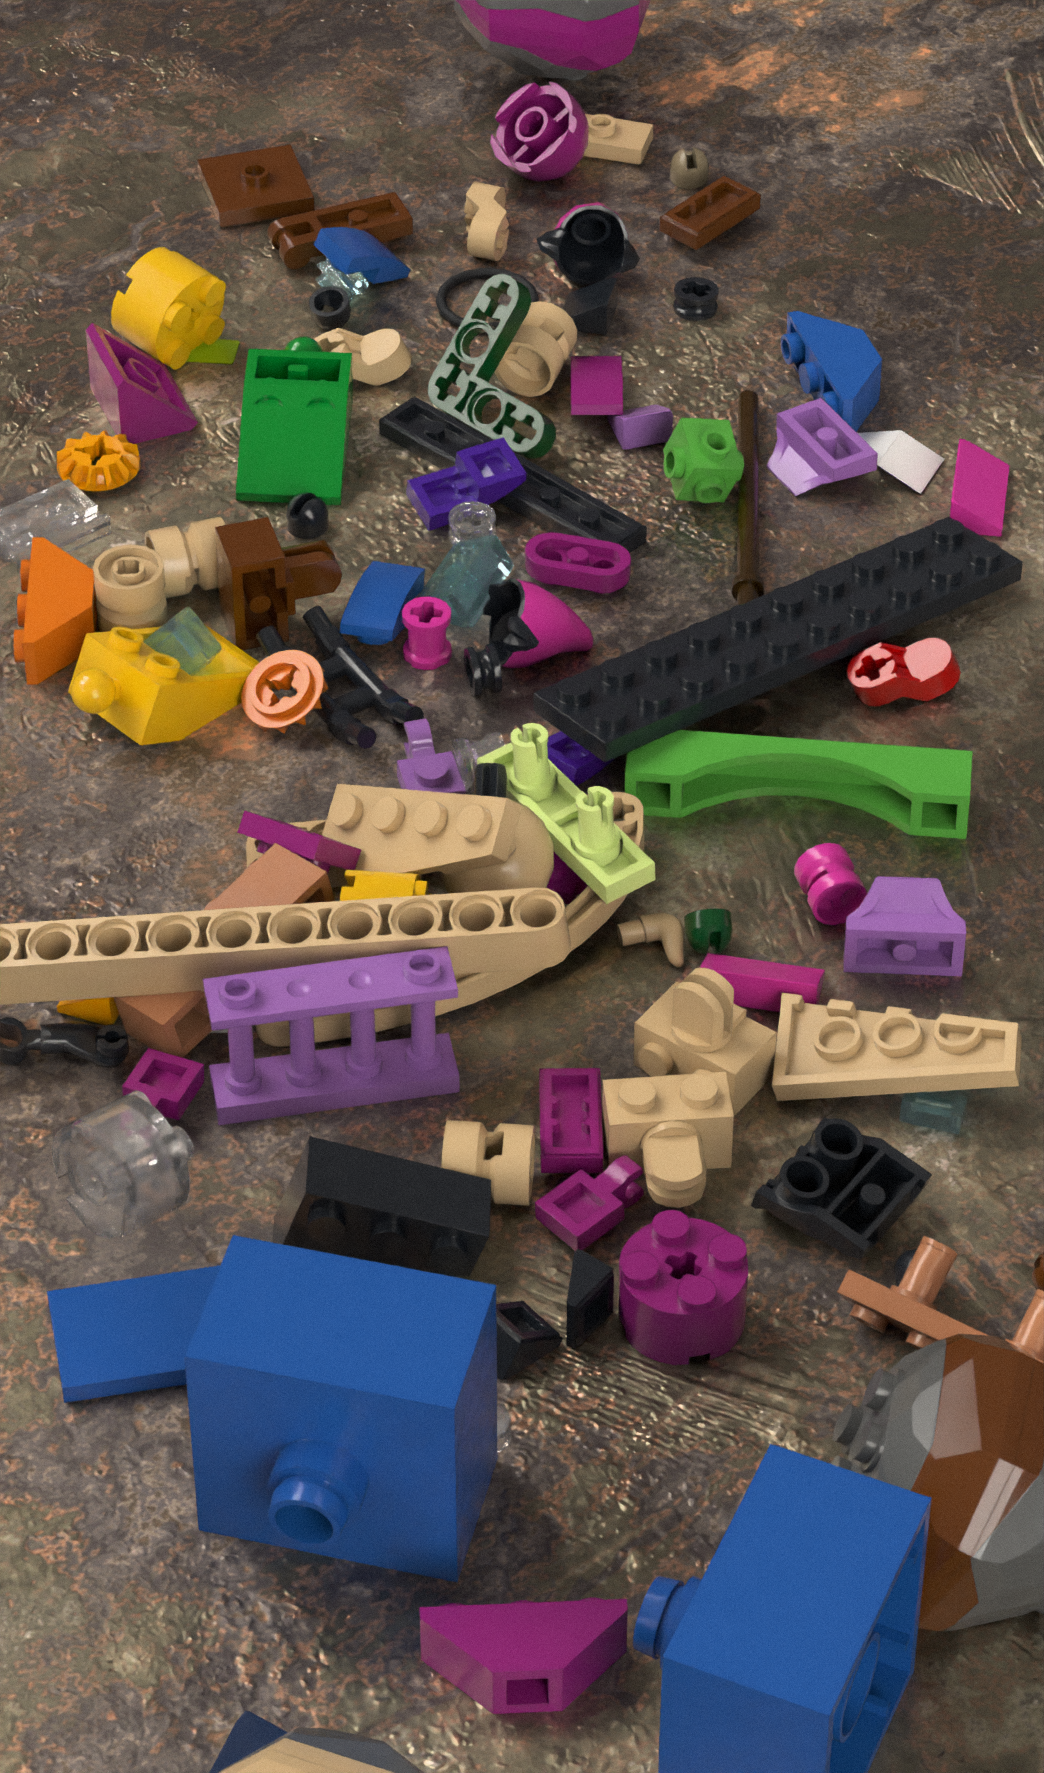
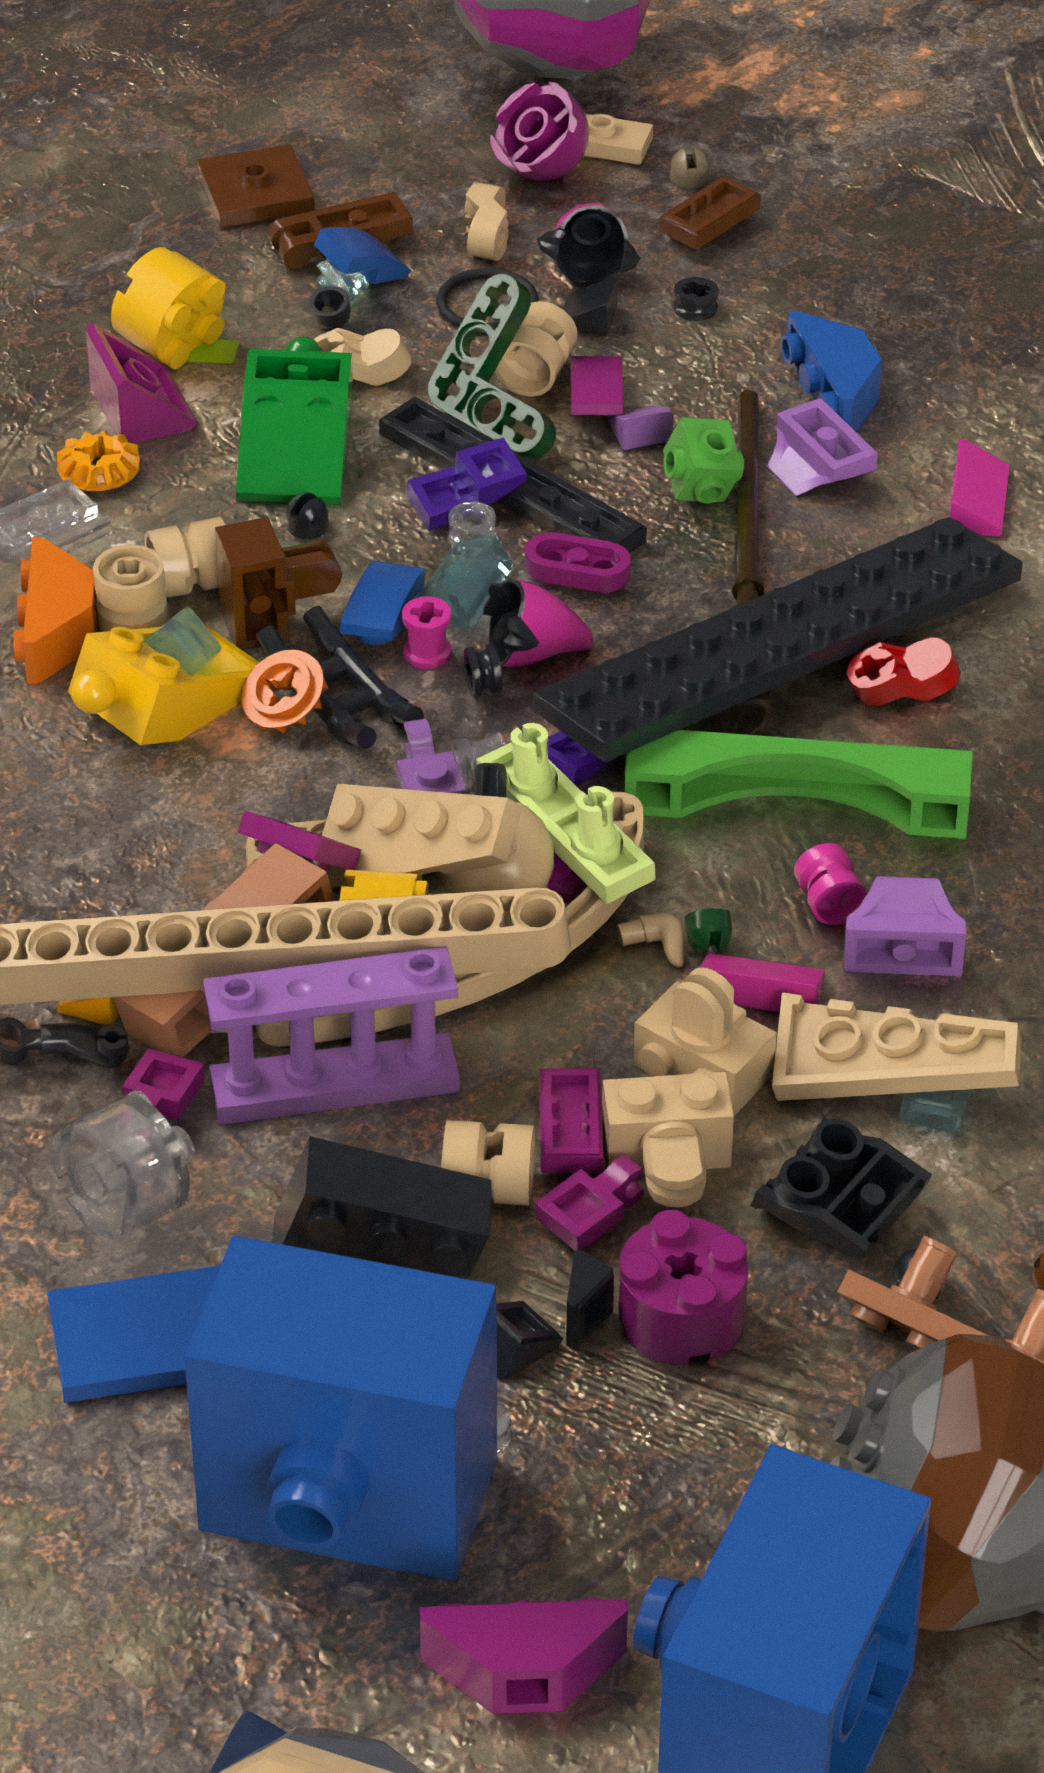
white sticker [858,430,944,494] -> none

